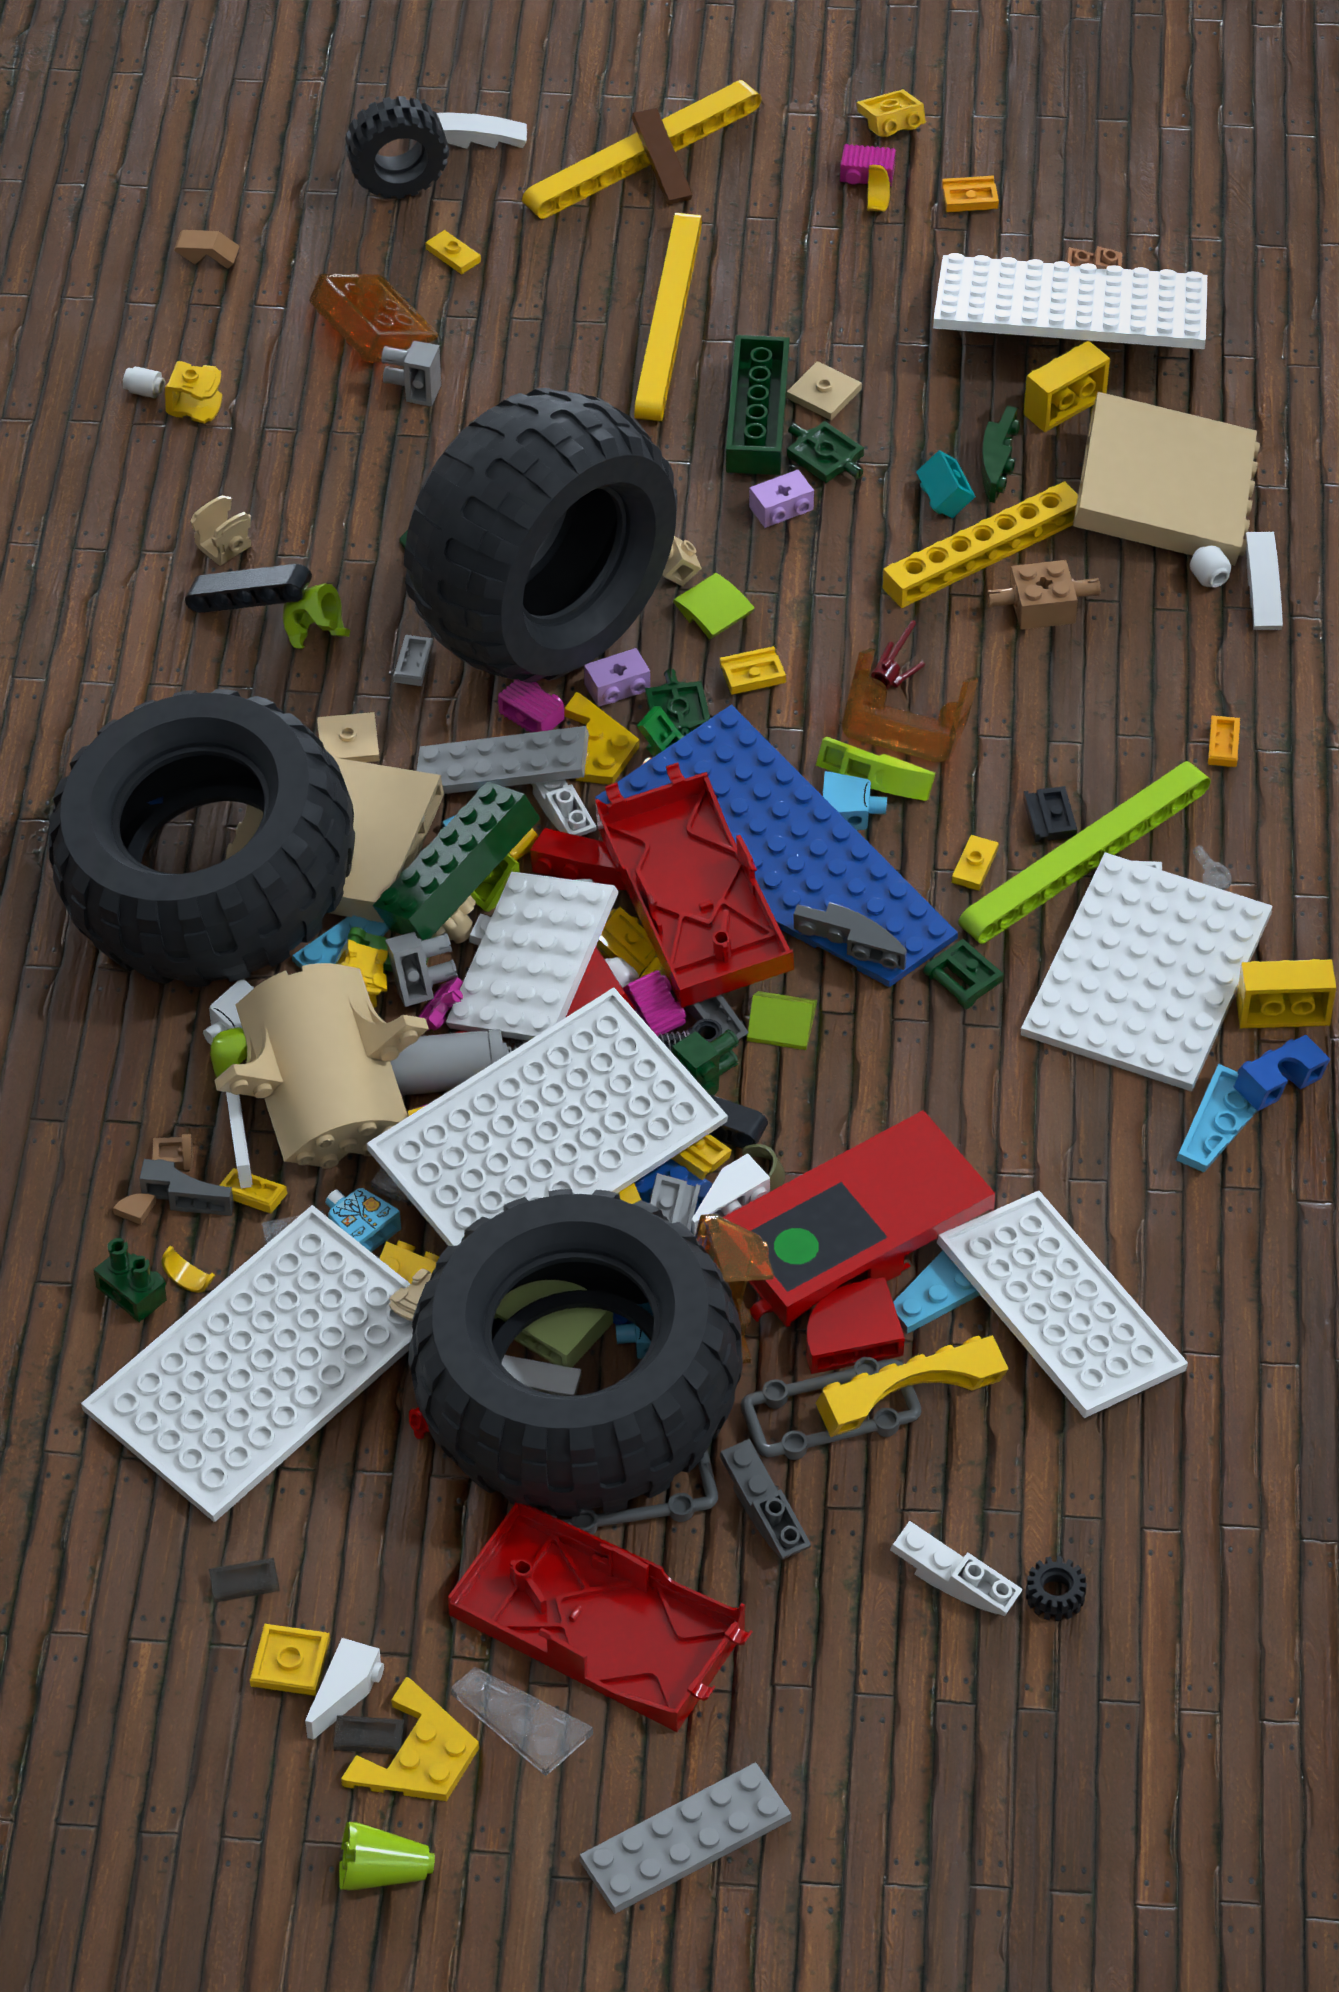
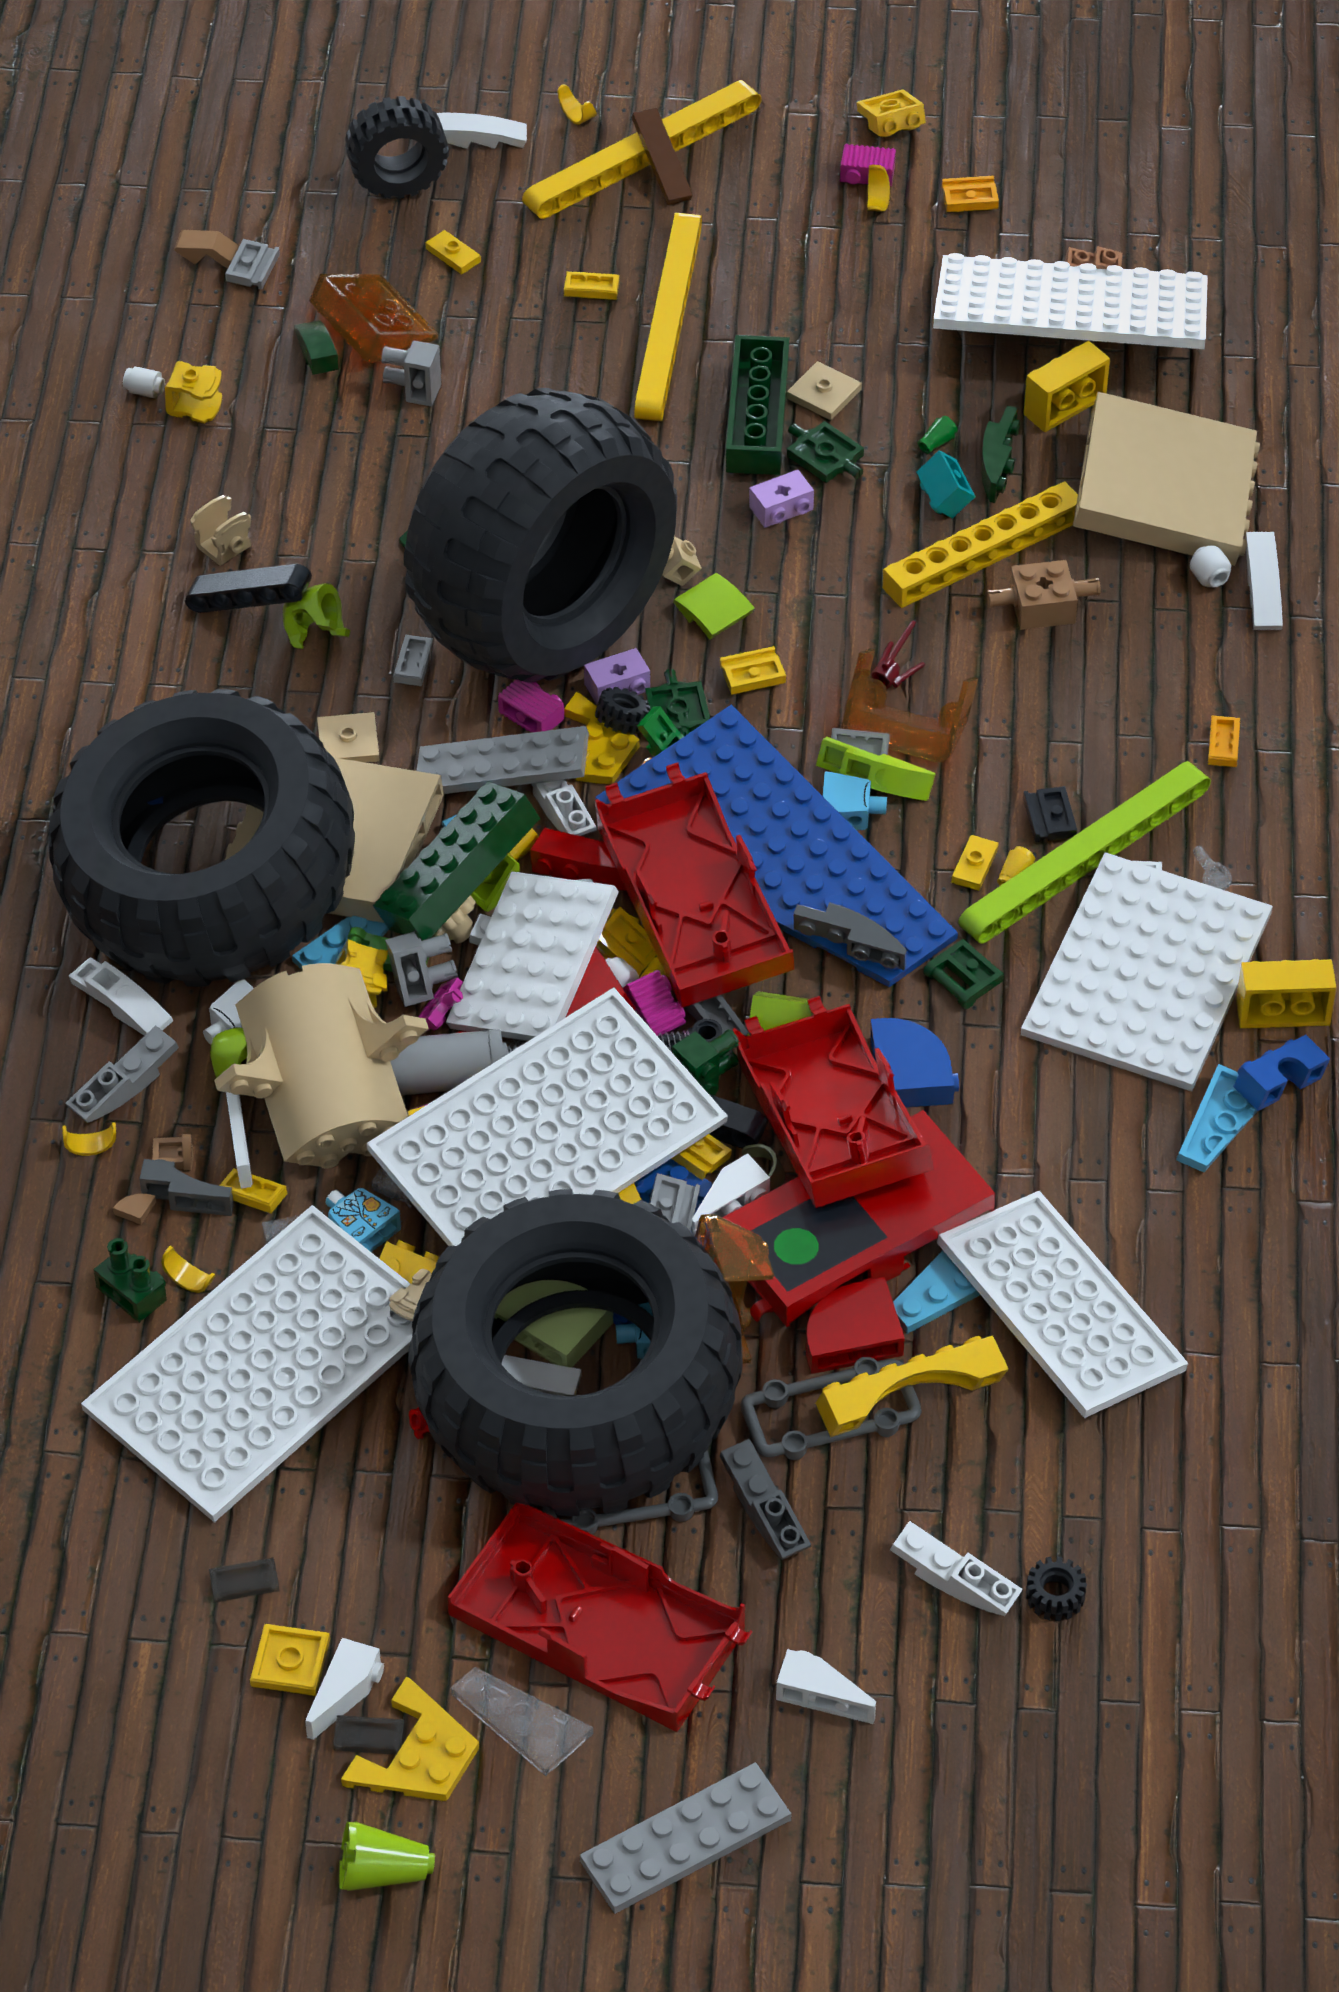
none -> yellow helmet [62,1122,116,1156]
none -> light grey slope [66,1025,179,1123]
none -> white slope [69,957,173,1036]
none -> light grey plate [225,239,280,289]
none -> dark green slope [294,320,339,375]
none -> yellow helmet [557,84,597,125]
none -> yellow plate [564,271,619,300]
none -> black tyre [595,687,650,734]
none -> red piece [733,996,934,1208]
none -> white slope [776,1649,876,1724]
none -> light grey plate [831,728,890,756]
none -> blue brick [870,1018,959,1107]
none -> green cone [918,416,958,454]
none -> yellow cone [997,846,1035,886]

